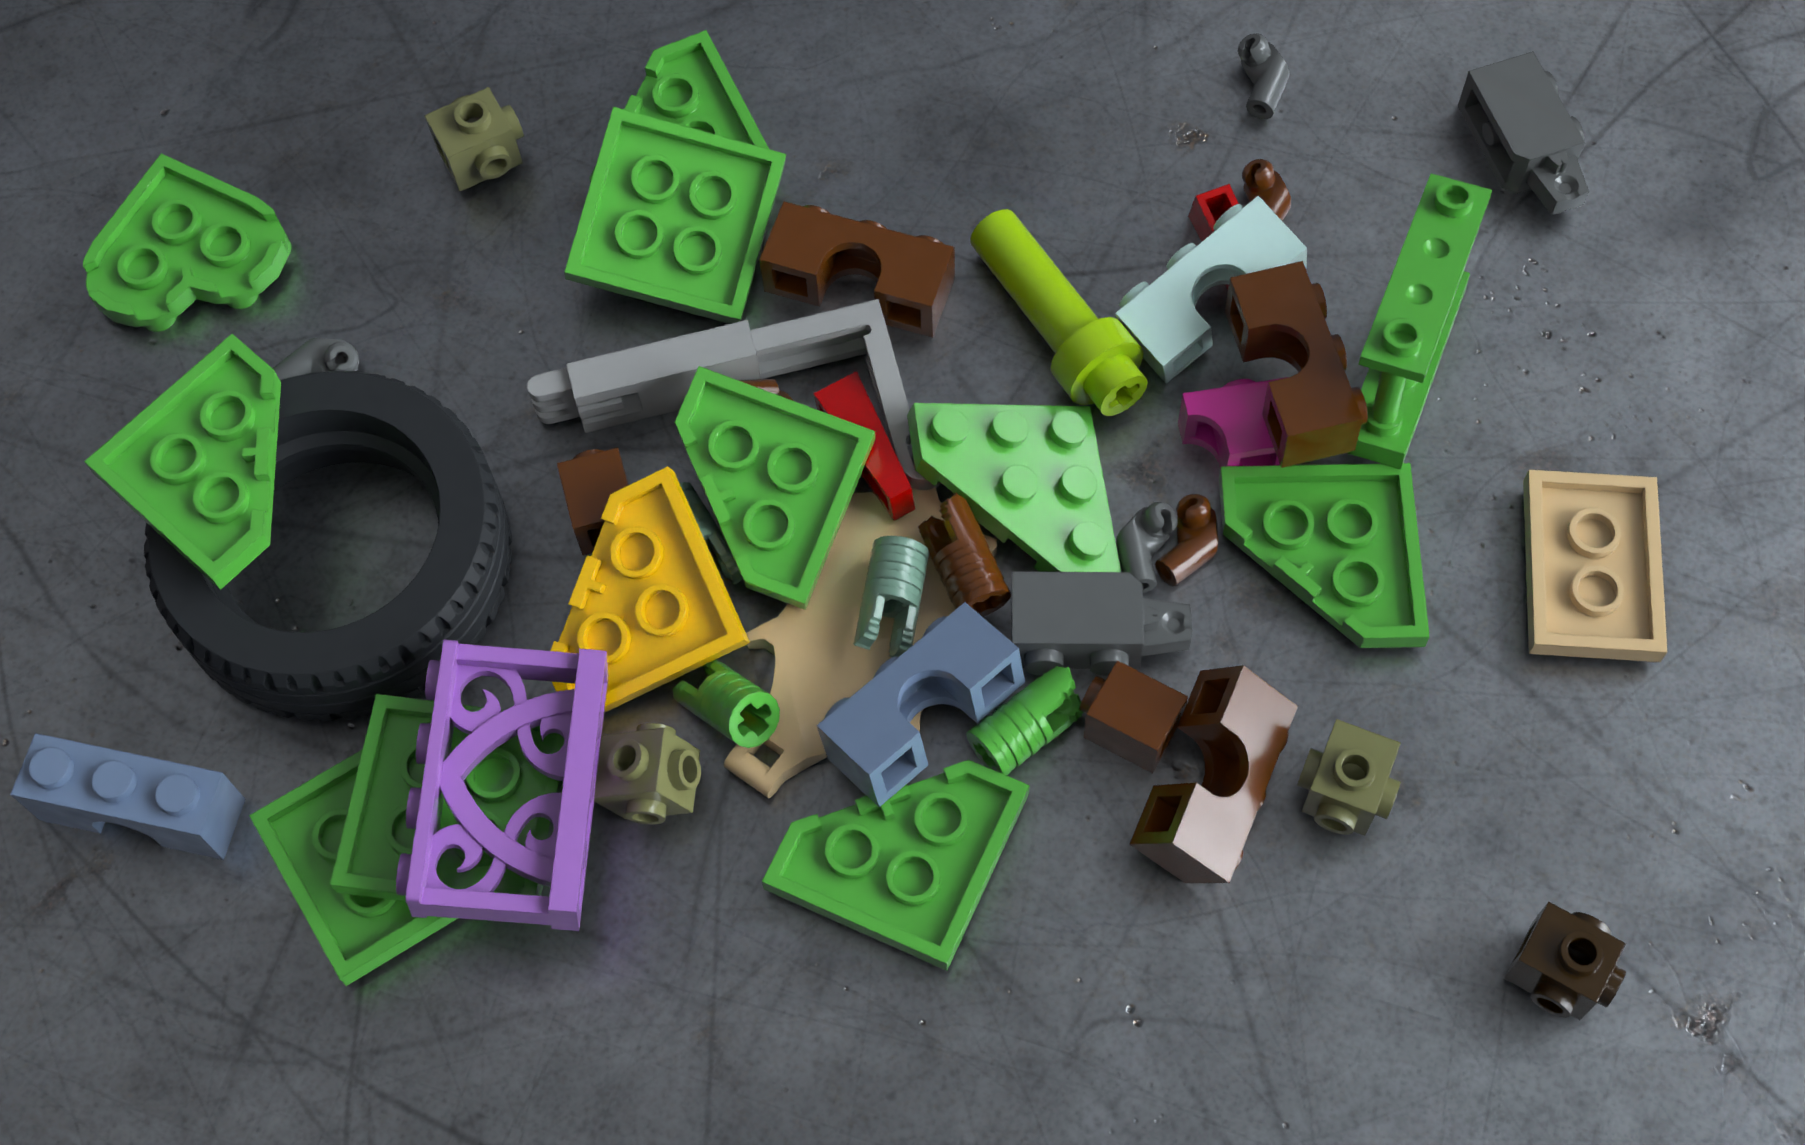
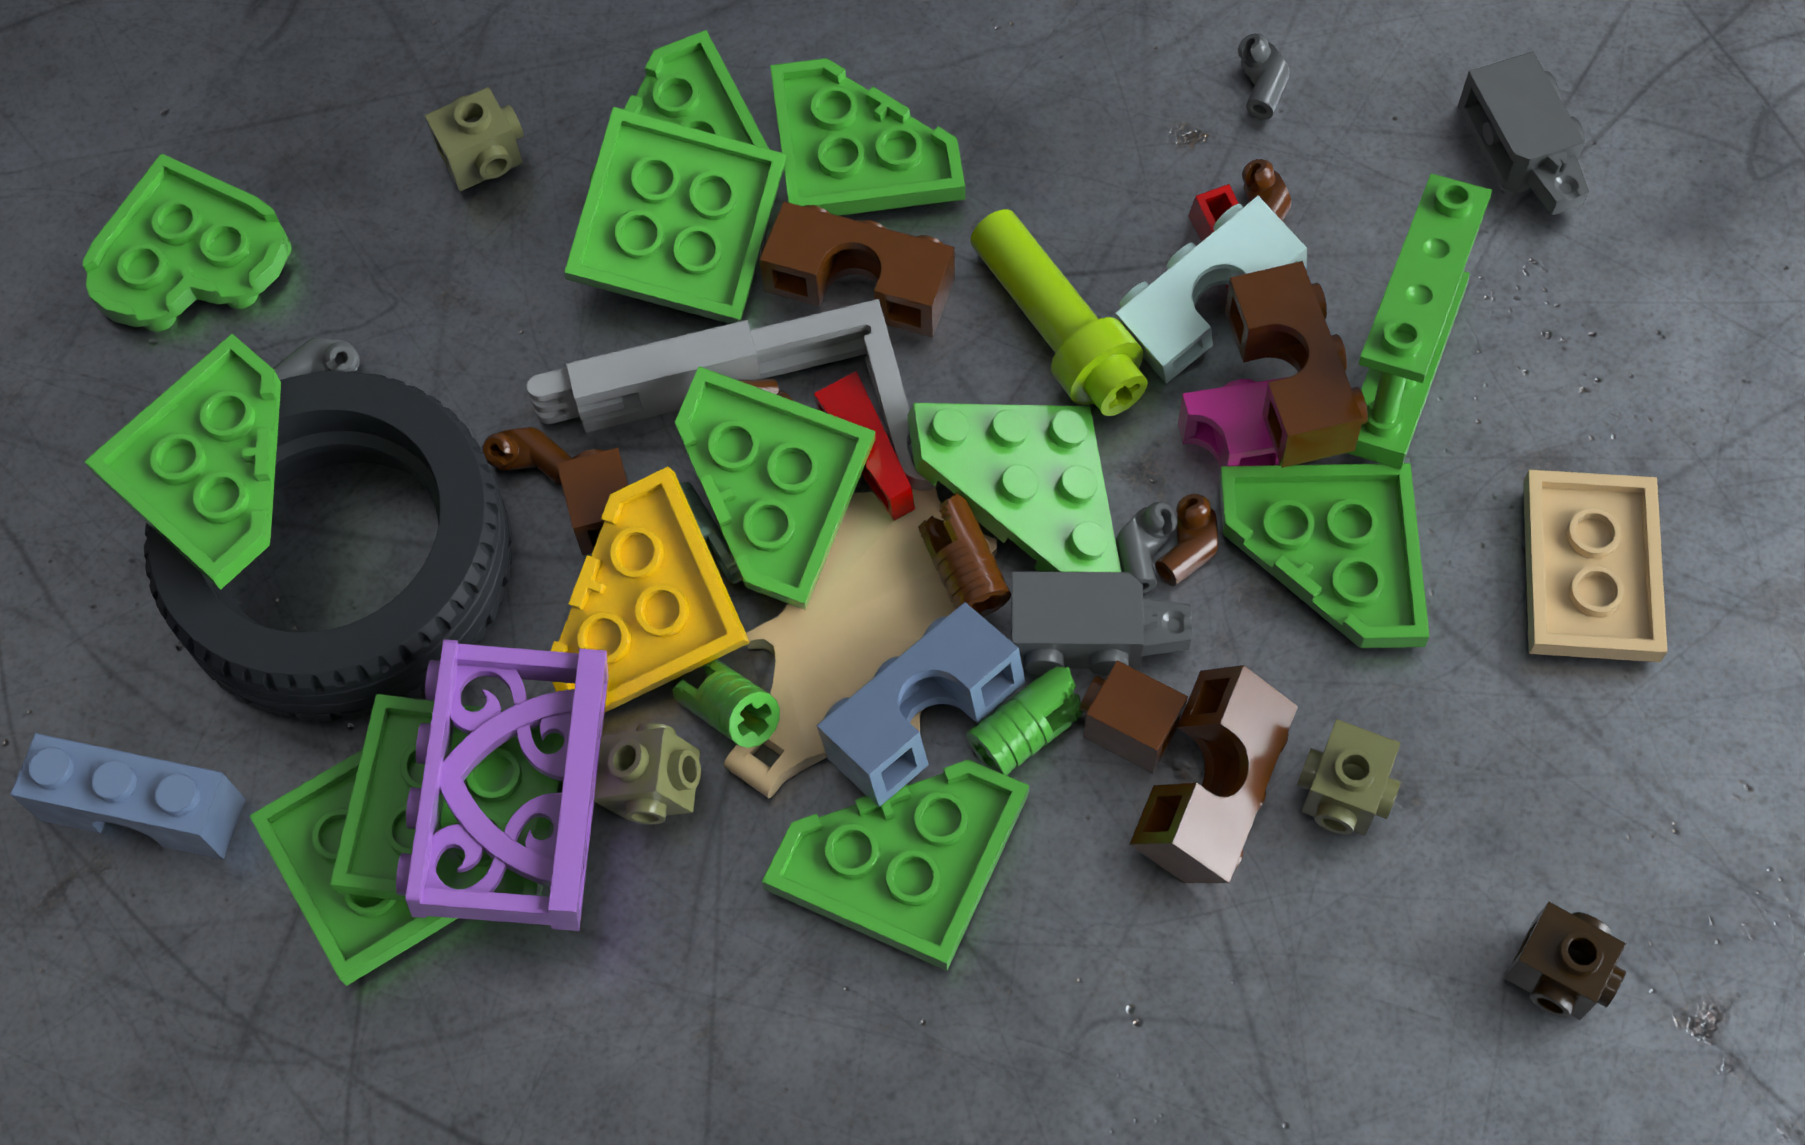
sand green hinge [854,536,929,657] -> none
none -> reddish brown arm [482,427,573,485]
none -> bright green plate [770,58,965,216]

